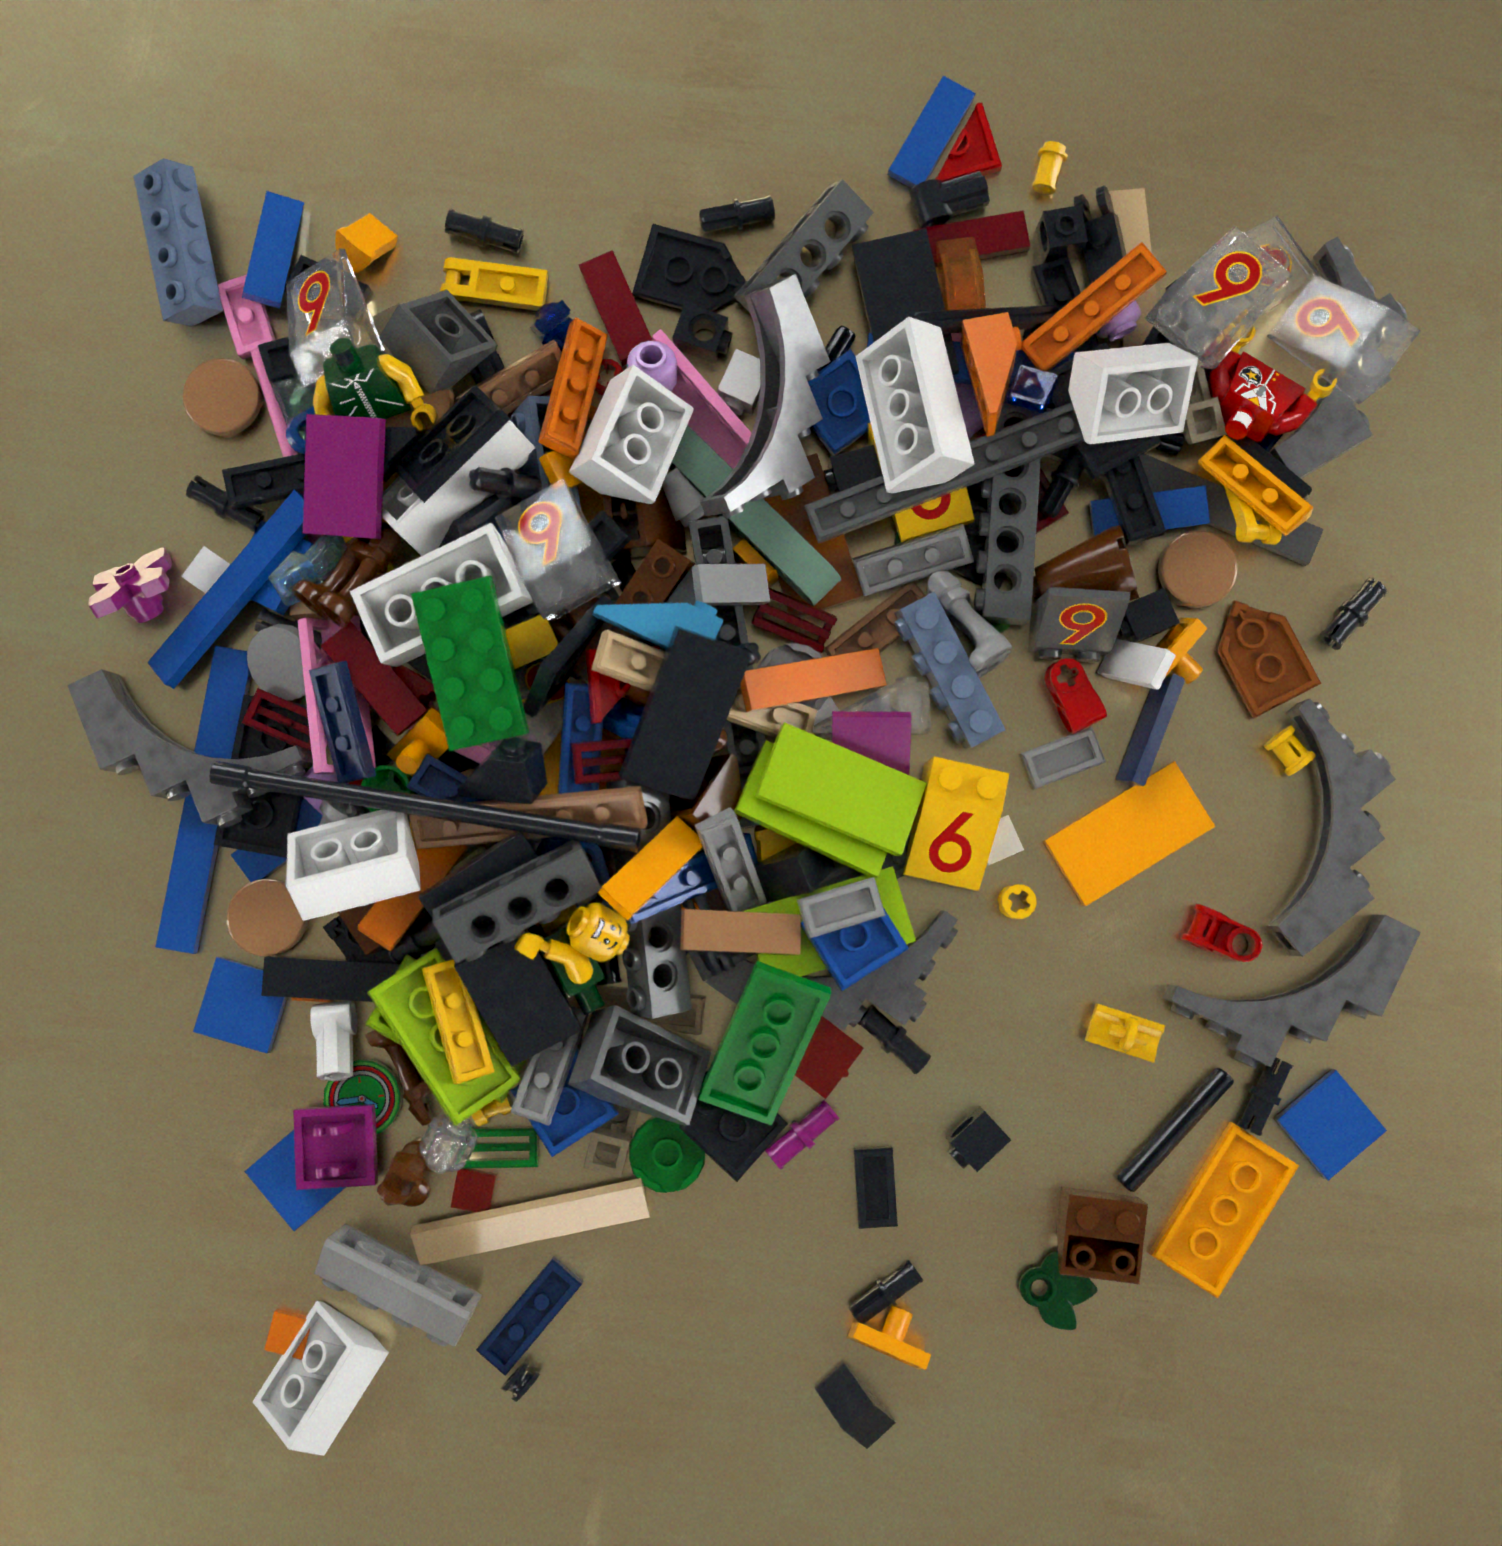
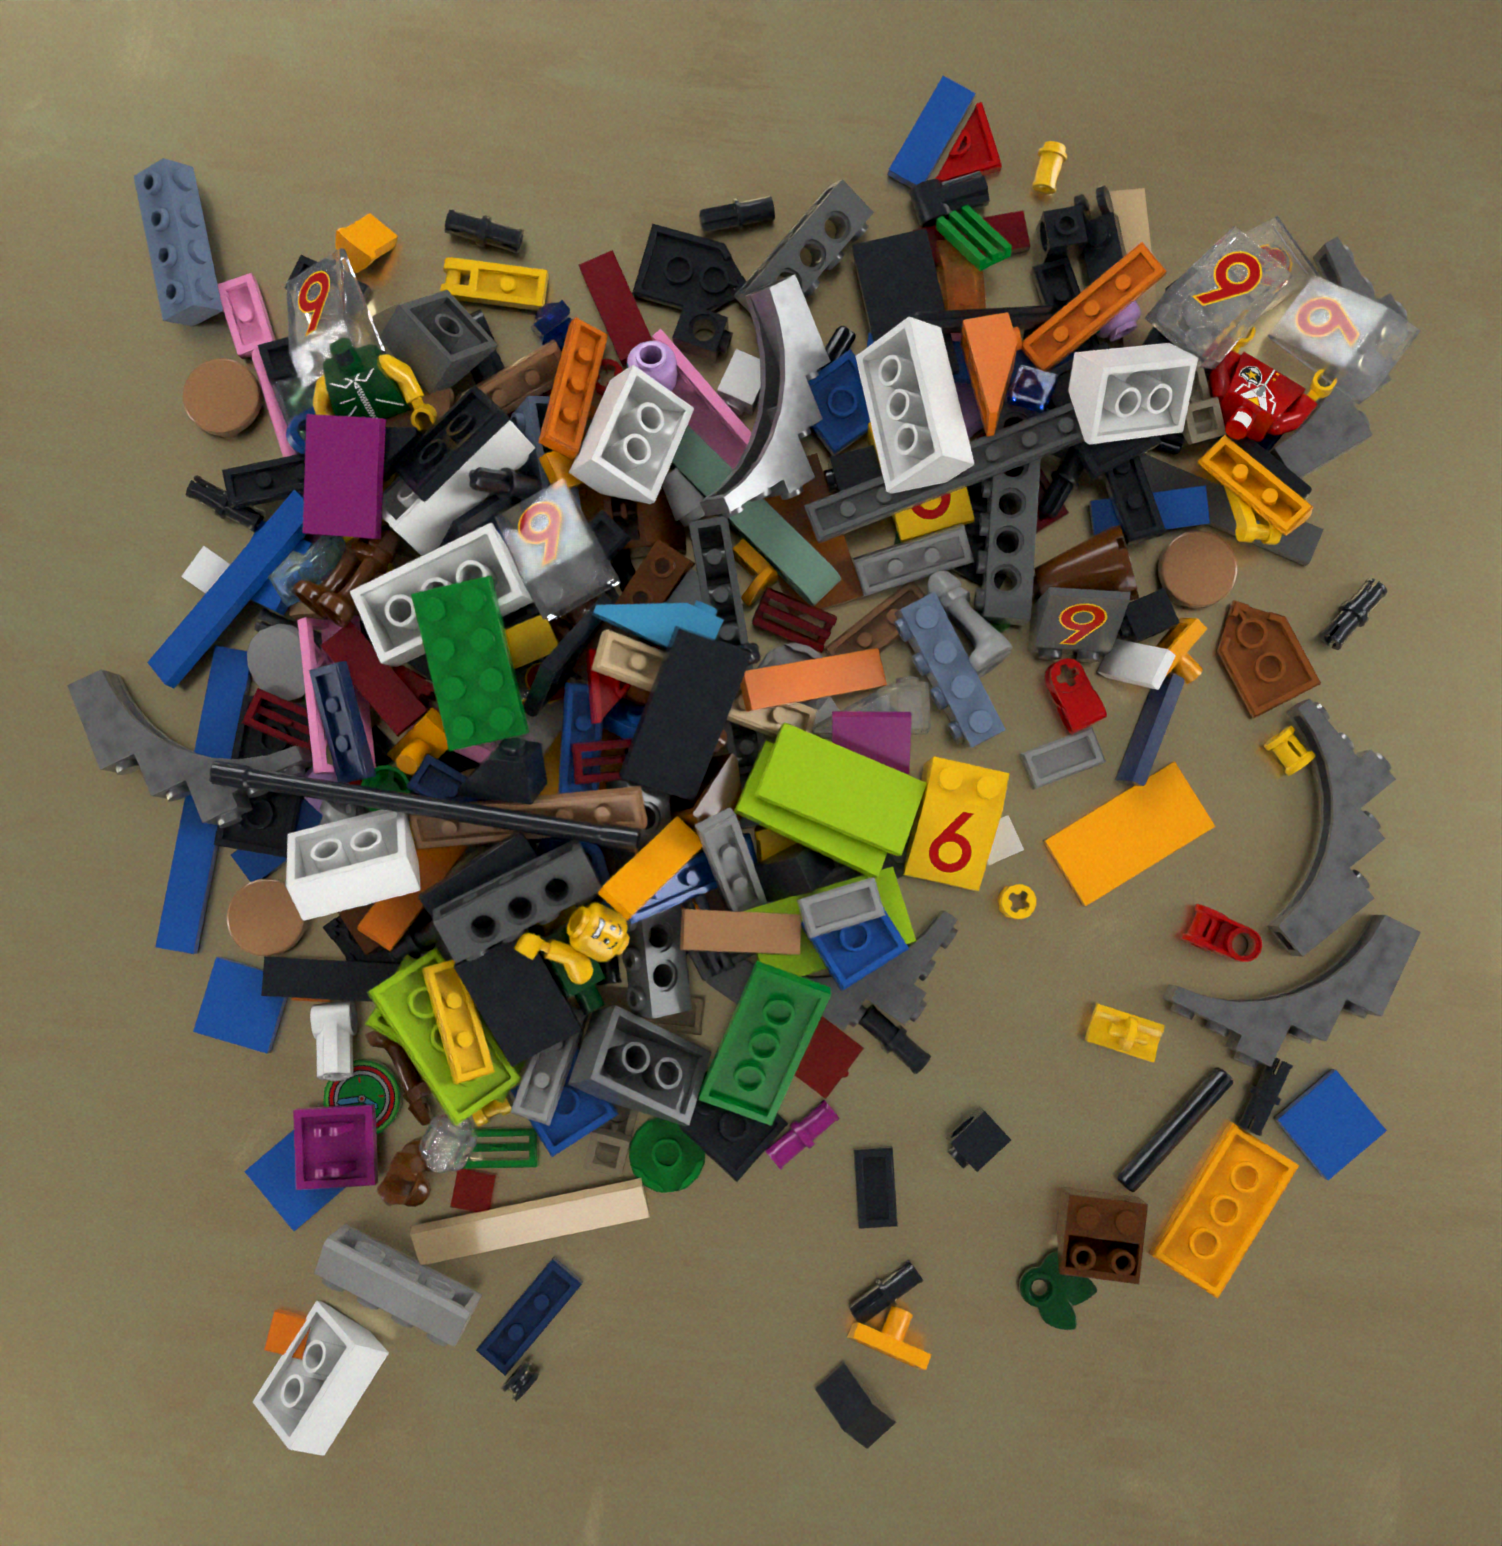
magenta plant [88,547,172,623] -> none
blue tile [242,191,304,309] -> none
light grey tile [691,564,770,606] -> none
none -> green tile [936,204,1012,271]

